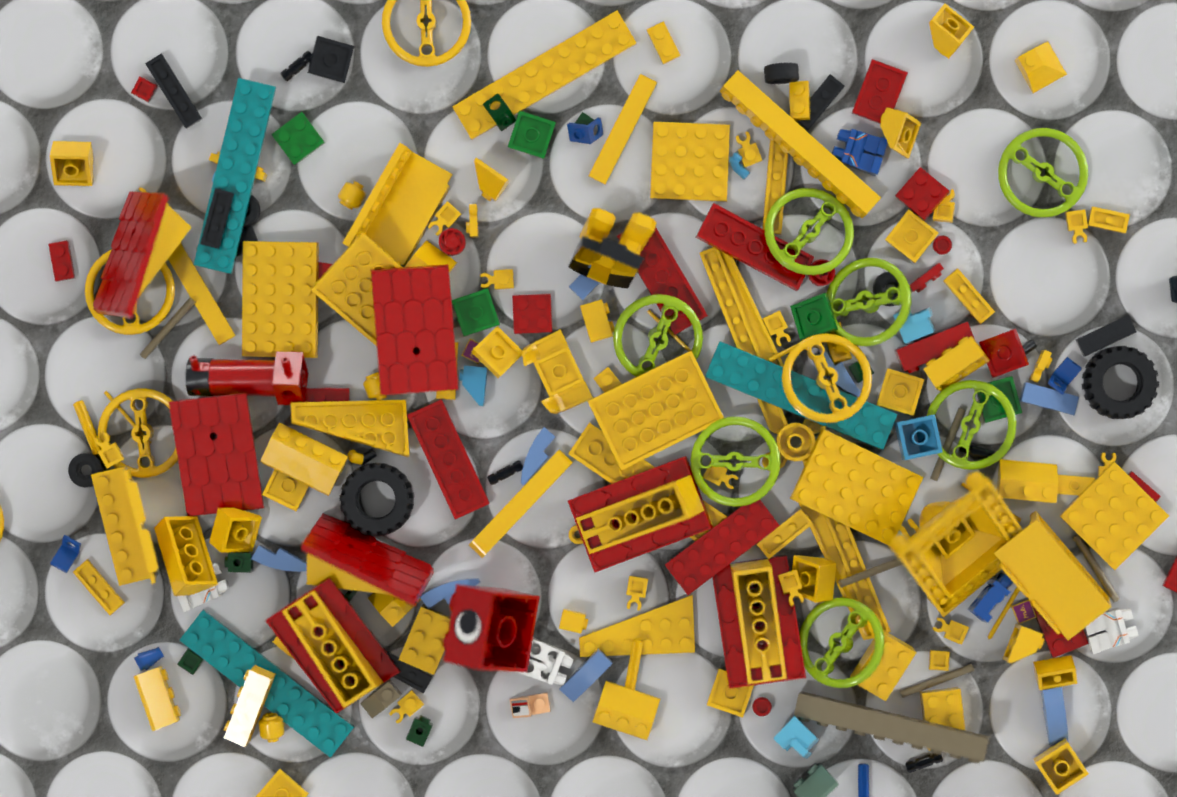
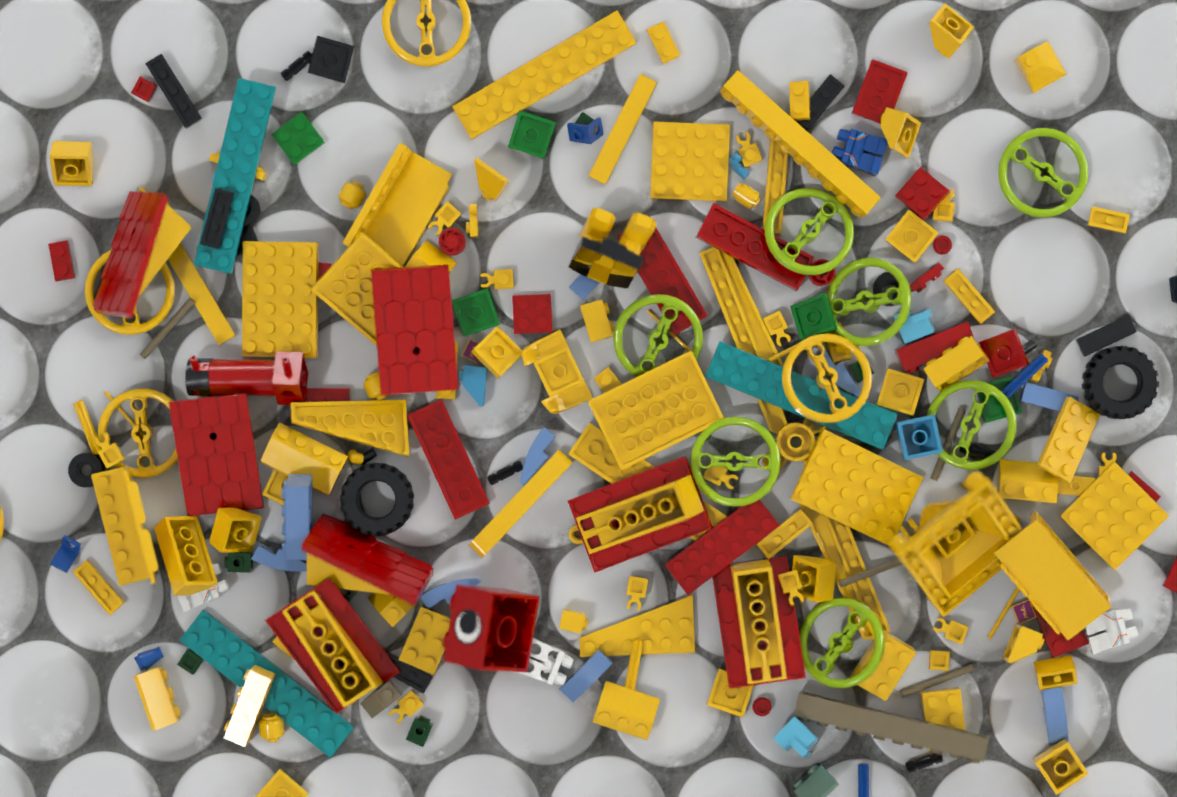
dark green bracket [483,93,516,132] -> none
light nougat slope [510,692,551,718] -> none
black tyre [764,63,799,84] -> none
blue hips [967,573,1013,623] -> none
blue bracket [1048,357,1082,395] -> none
yellow plate [1065,209,1088,244] -> none
dark tan bar [1072,534,1120,603] -> none
none -> medium blue brick [282,474,313,560]
none -> yellow brick [731,183,761,209]
none -> blue axle [1001,354,1048,398]
none -> yellow plate [1037,397,1100,483]

